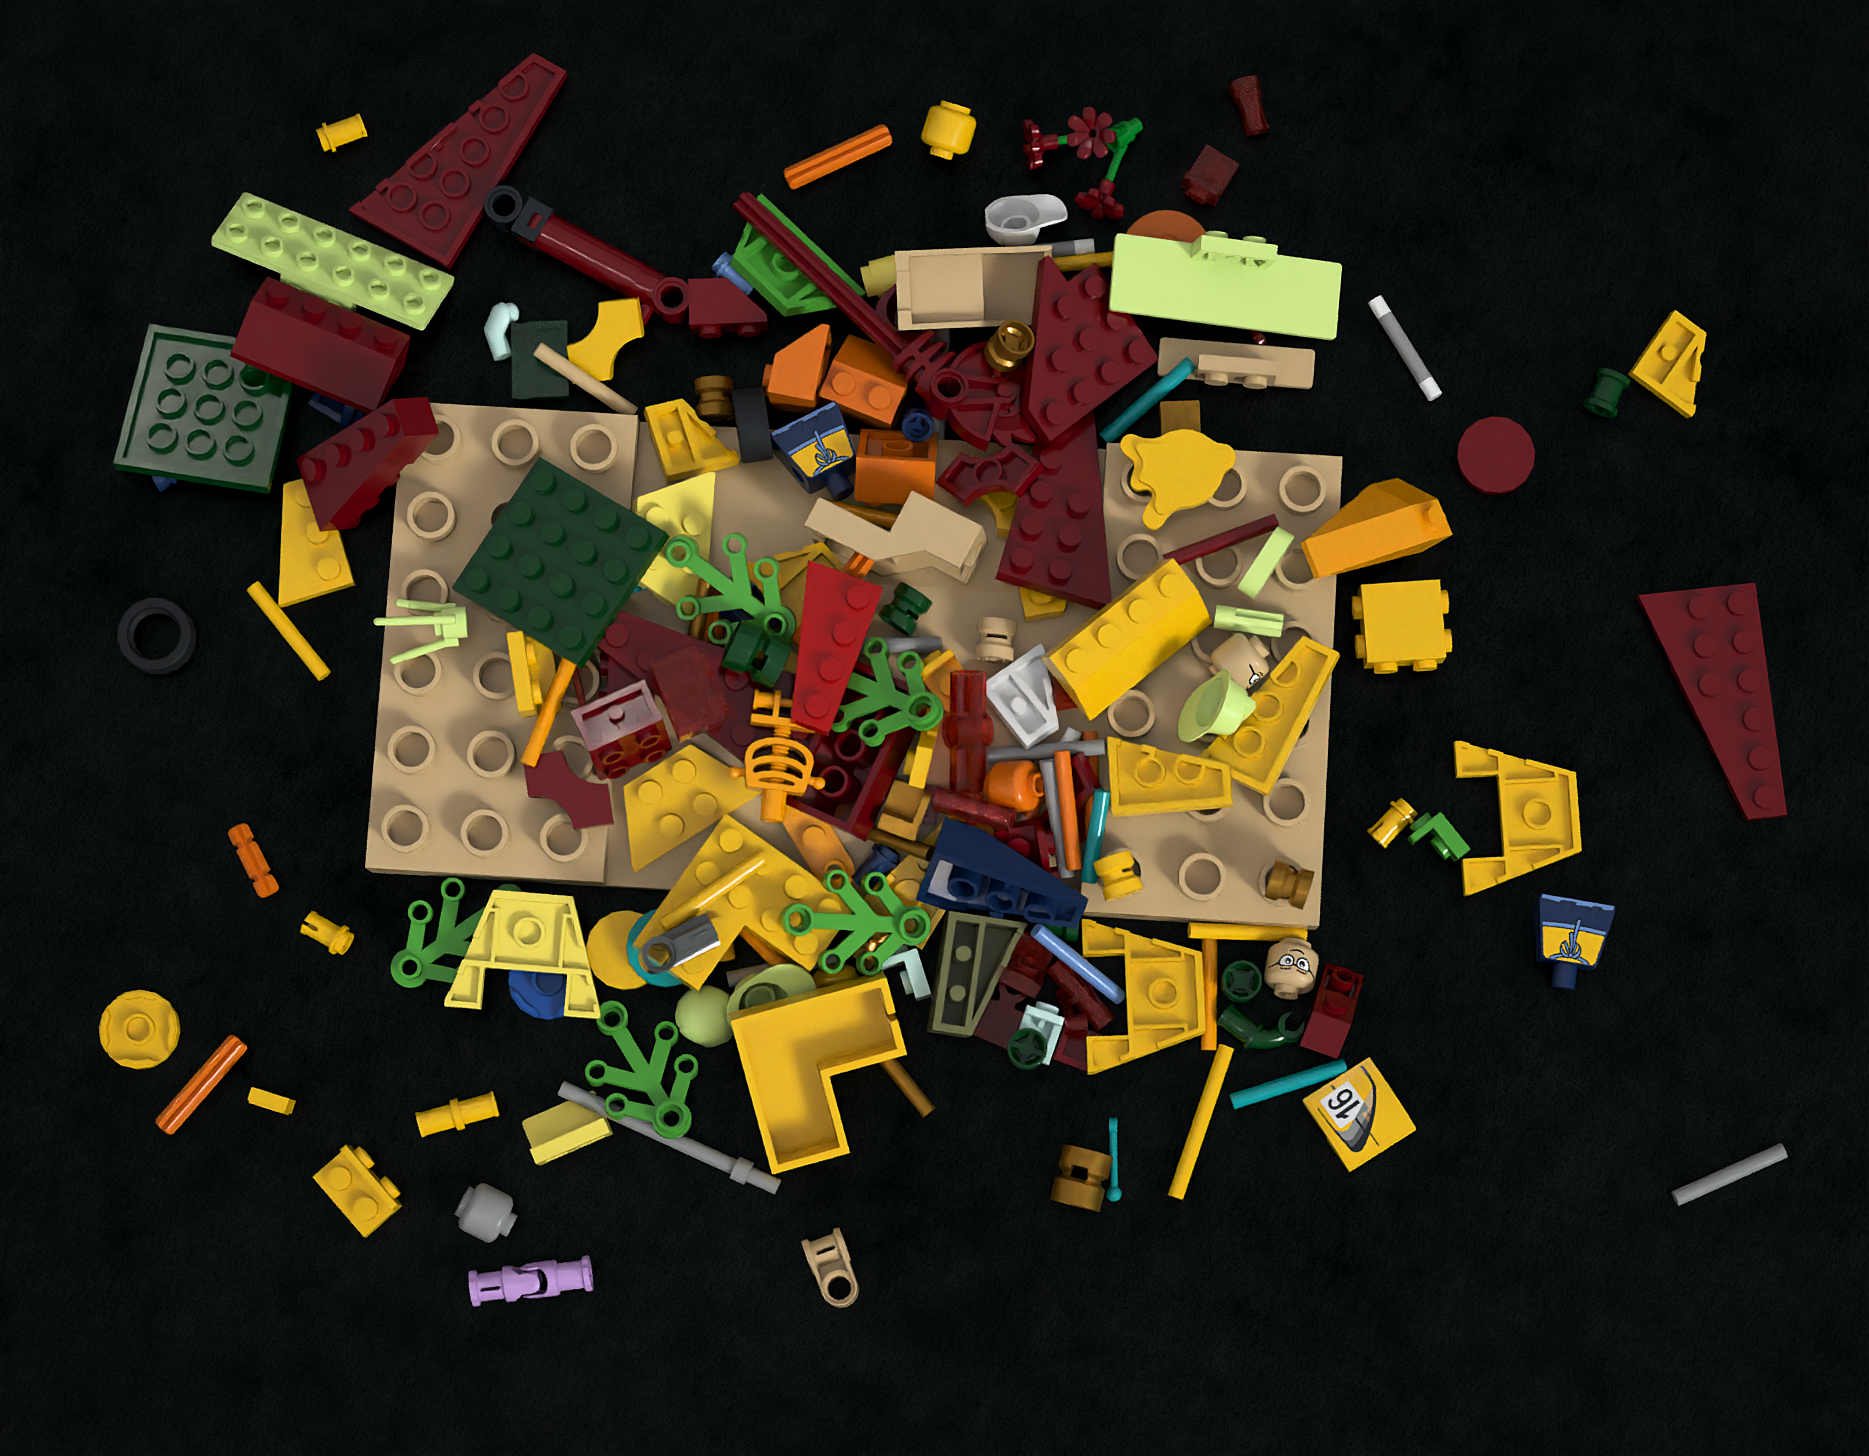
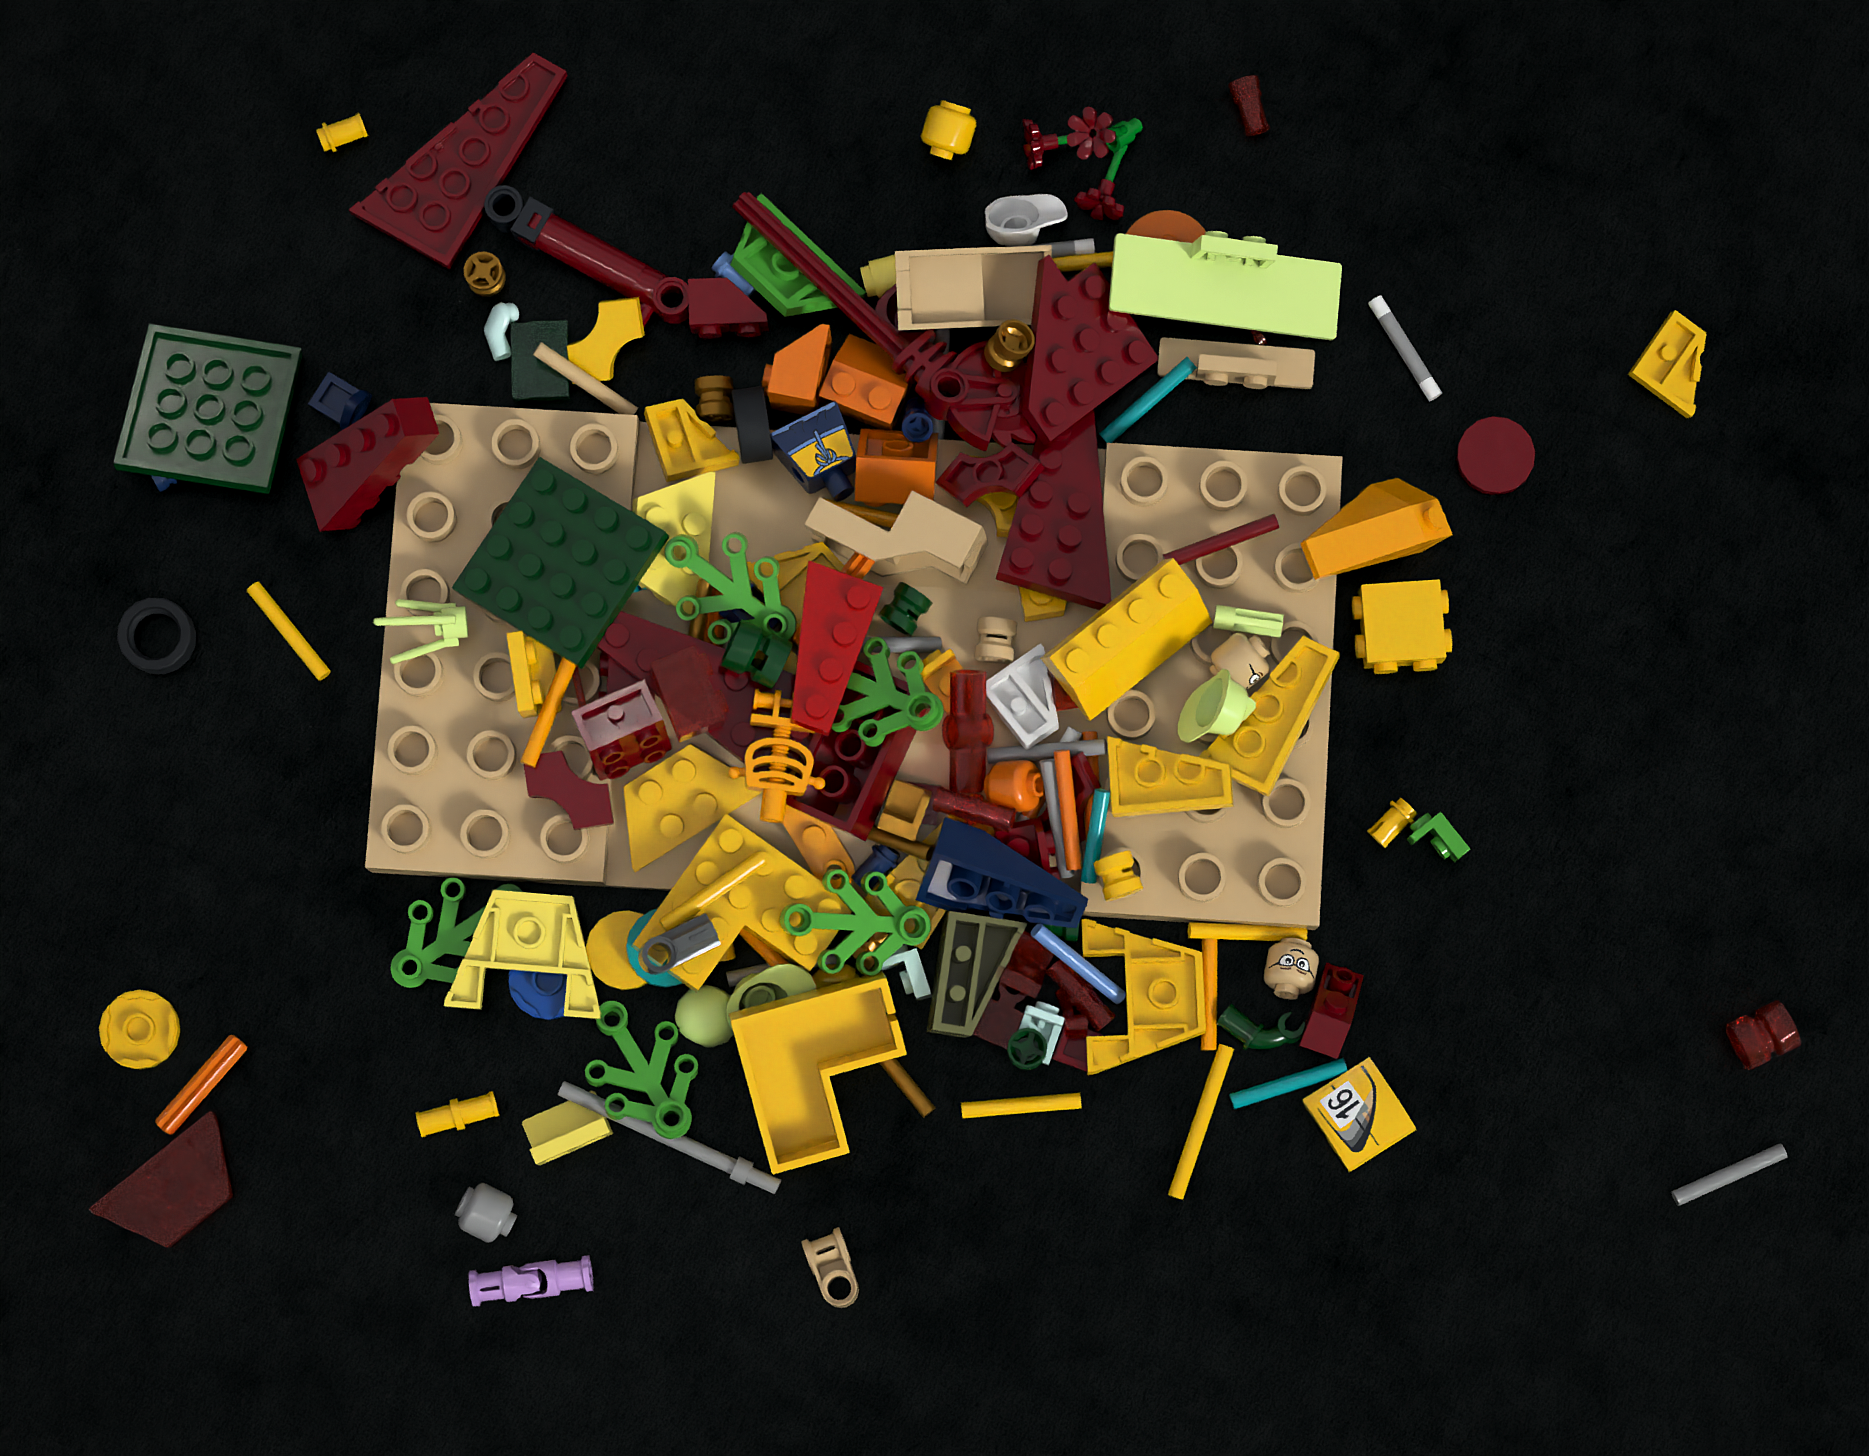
yellowish green bracket [211,192,454,330] -> none
orange axle [228,823,279,898] -> none
dark red slope [230,276,411,414] -> none
yellow tile [247,1087,296,1115] -> none
yellow wing [278,478,356,608] -> none
yellow pin [300,911,354,955] -> none
yellow bracket [313,1145,403,1237] -> none
orange axle [784,124,892,189] -> none
yellow wing [903,708,940,789] -> none
pearl gold wheel [1050,1144,1113,1212] -> none
teal hinge [1106,1118,1122,1202] -> none
yellow tile [1120,429,1236,531] -> none
pearl gold panel [1159,400,1201,436] -> none
clear red bracket [1182,144,1239,206] -> none
dark green wheel [1220,960,1262,1003] -> none
yellowish green beam [1238,526,1295,599] -> none
pearl gold wheel [1264,859,1315,910] -> none
yellow wing [1453,741,1582,896] -> none
torso [1535,894,1616,990] -> none
dark green bush [1583,368,1631,418] -> none
dark red wing [1636,583,1787,821] -> none
none -> clear red wing [89,1111,233,1248]
none -> pearl gold wheel [464,252,506,297]
none -> yellow bar [961,1093,1081,1118]
none -> clear red wheel [1726,1000,1801,1070]

